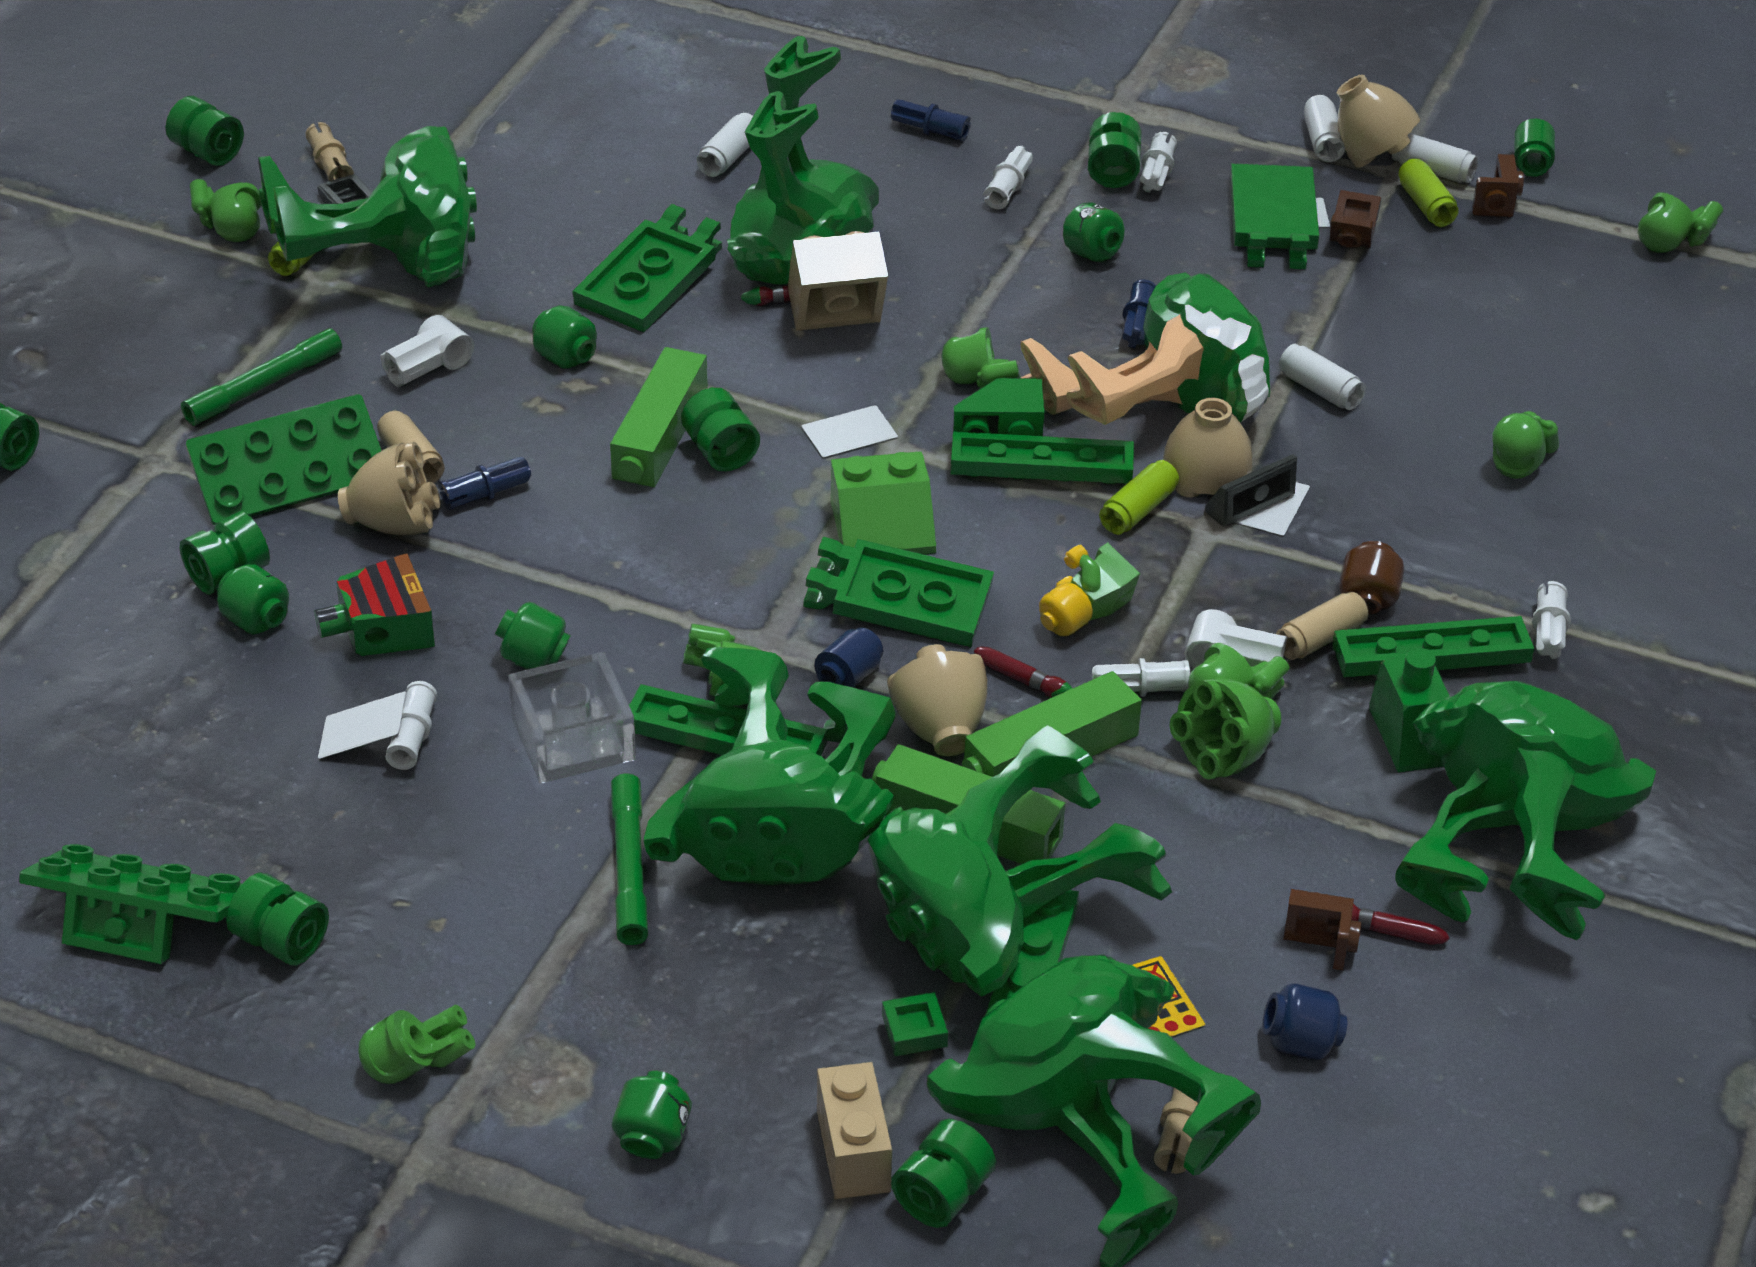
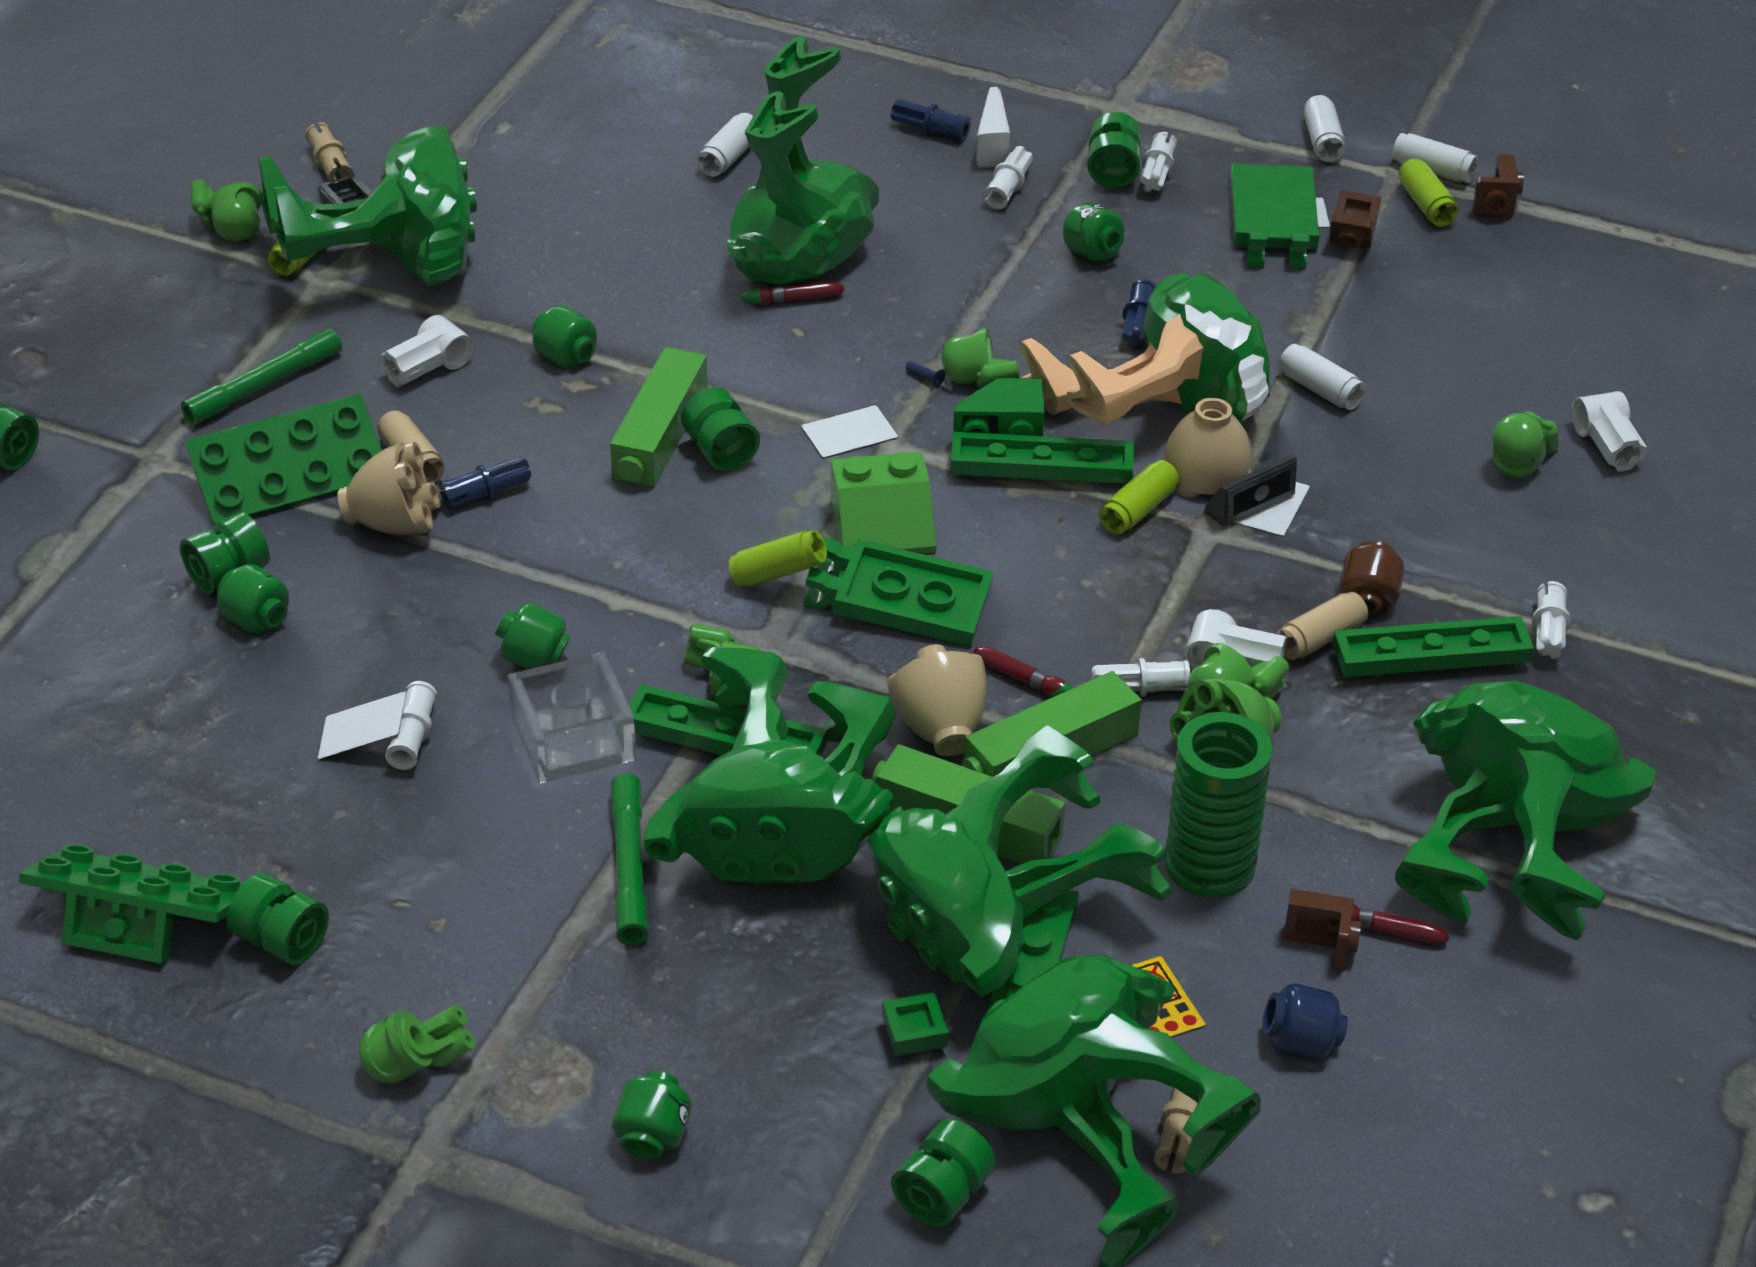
green wheel [165,96,244,166] -> none
torso [314,553,435,656] -> none
green tile [572,204,722,332] -> none
tan brick [788,231,888,331] -> none
dark blue brick [814,628,884,688] -> none
tan brick [817,1062,892,1199] -> none
piece [1039,542,1140,636] -> none
tan piece [1337,75,1420,168] -> none
green torso [1369,648,1450,773] -> none
green brick [1514,119,1555,177] -> none
bright green piece [1637,192,1723,253] -> none
none -> lime piece [729,530,827,587]
none -> dark blue piece [906,361,945,388]
none -> white slope [976,87,1010,167]
none -> green piece [1164,712,1273,897]
none -> white piece [1572,391,1647,472]

